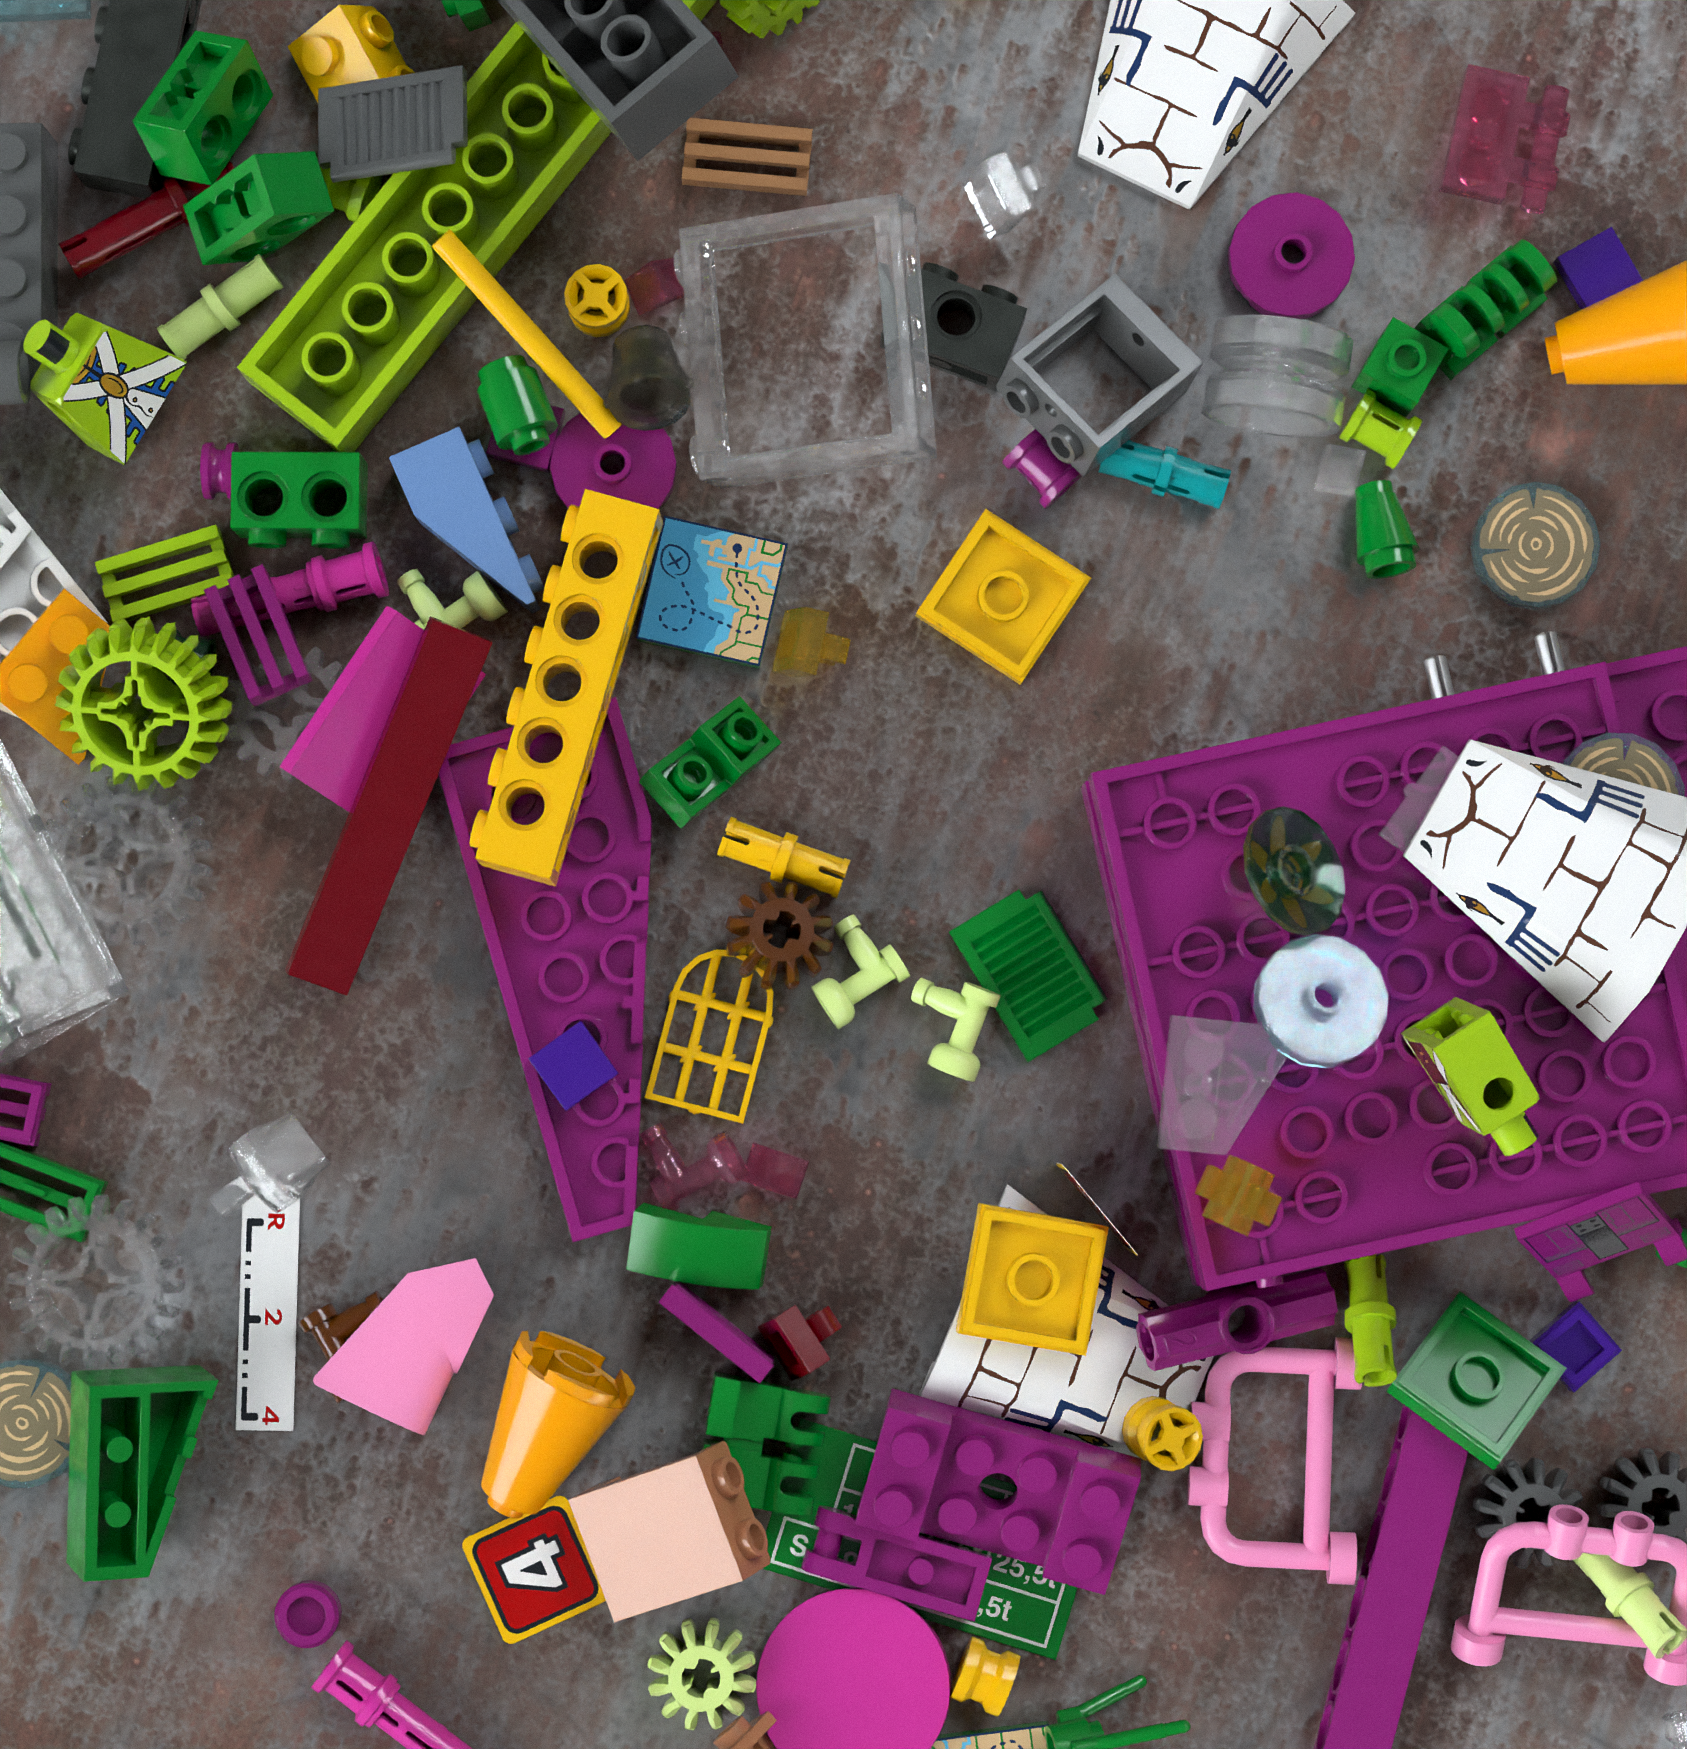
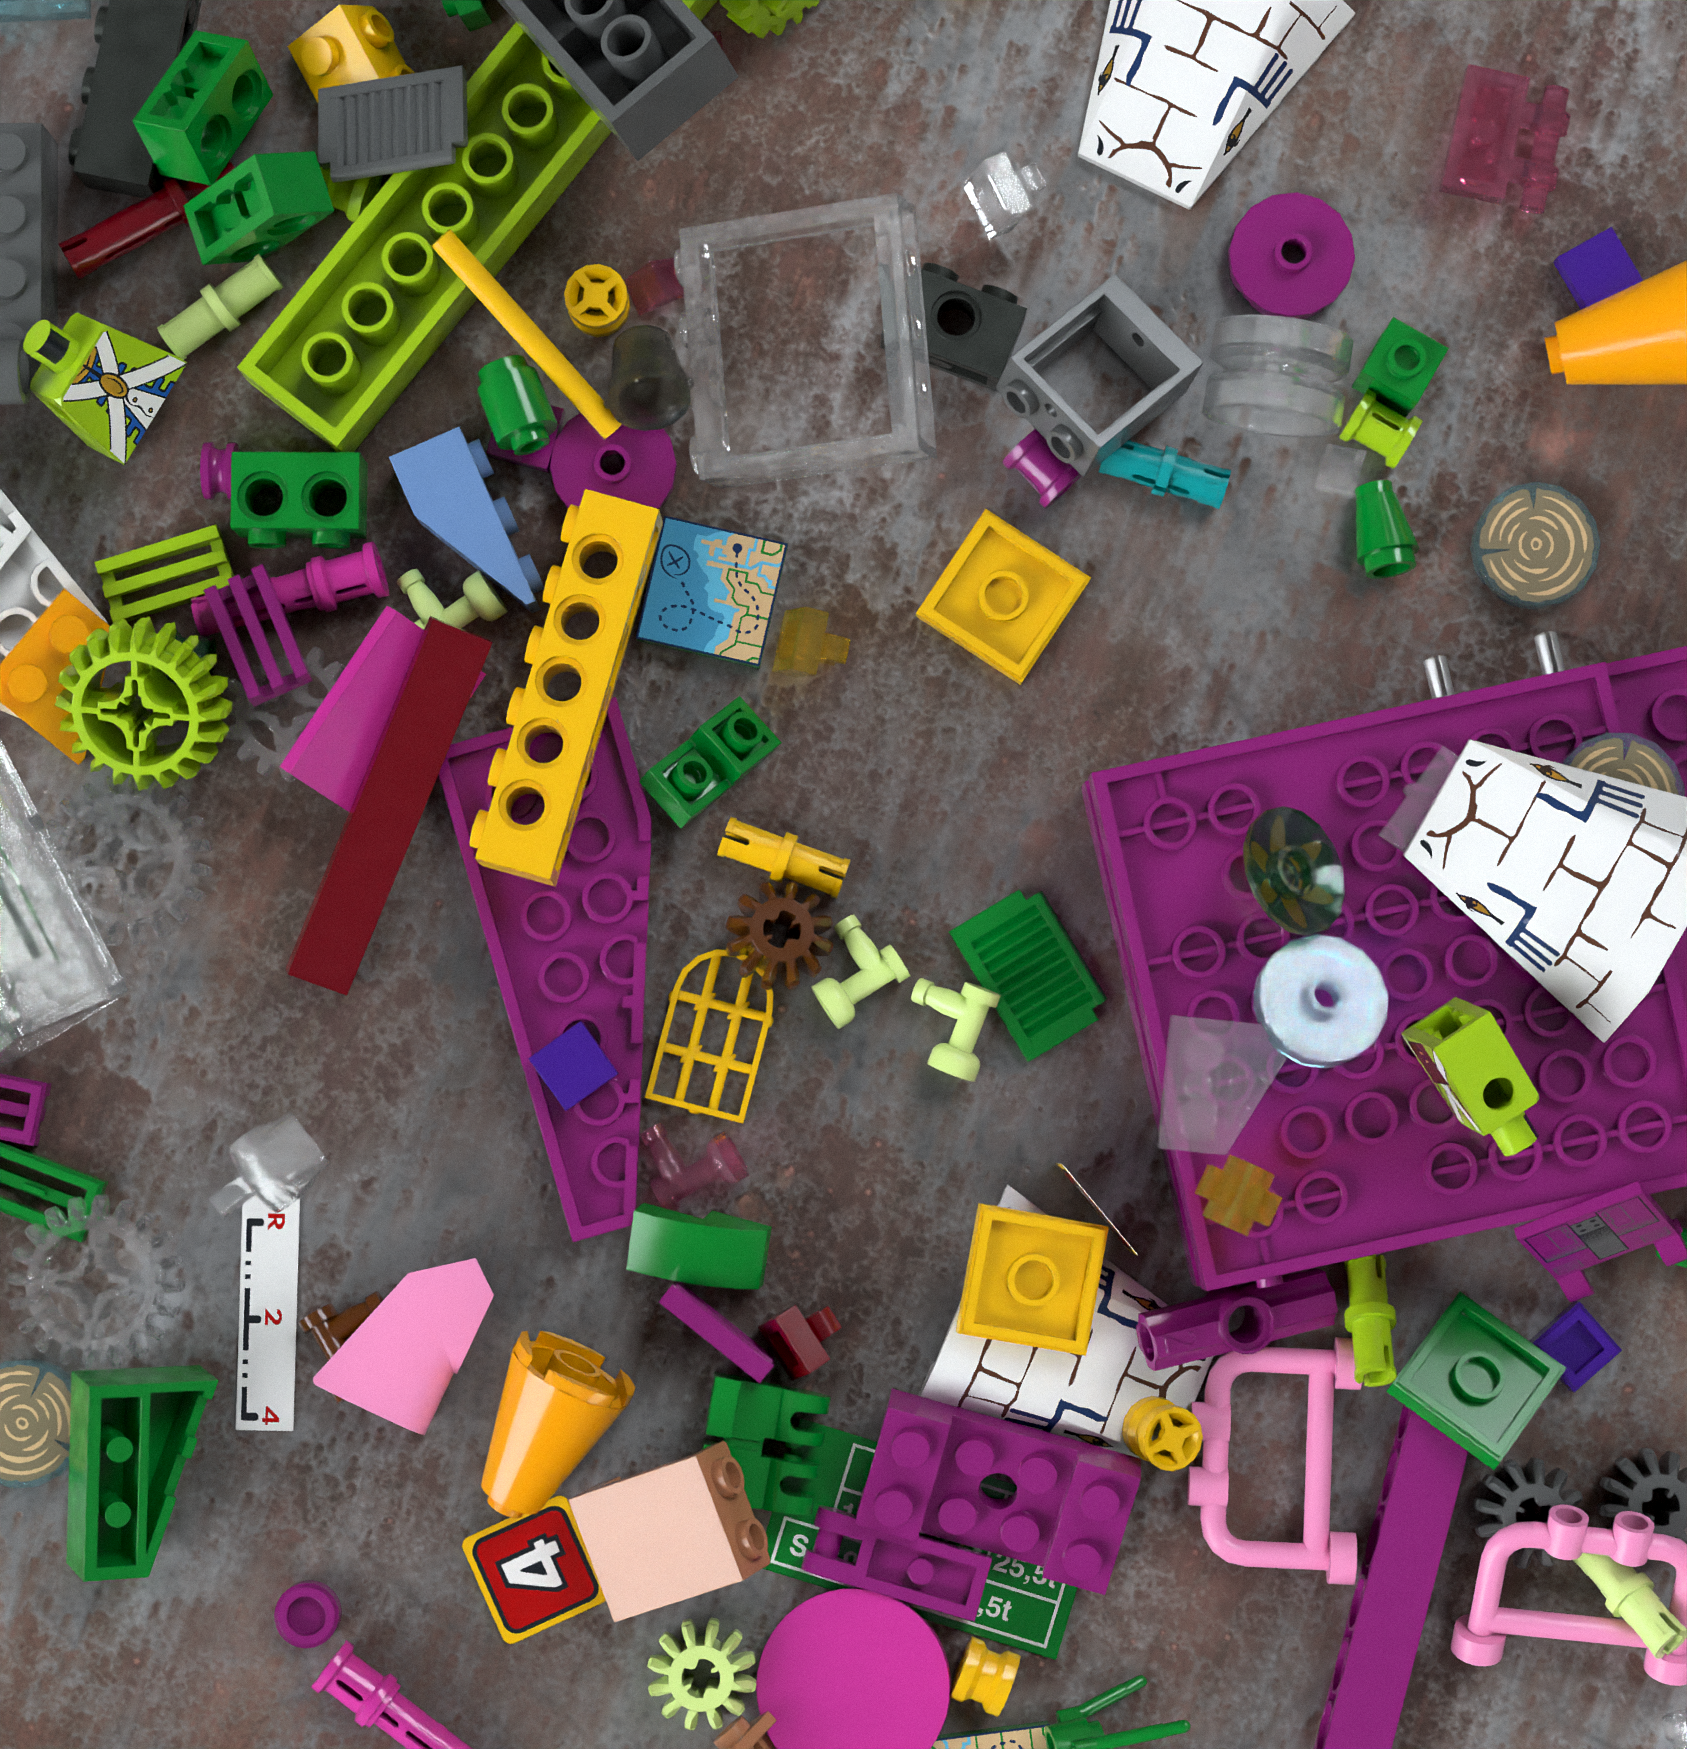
medium nougat tile [682,118,813,196] -> none
clear pink piece [741,1142,810,1199] -> none
green legs [1414,239,1557,381] -> none

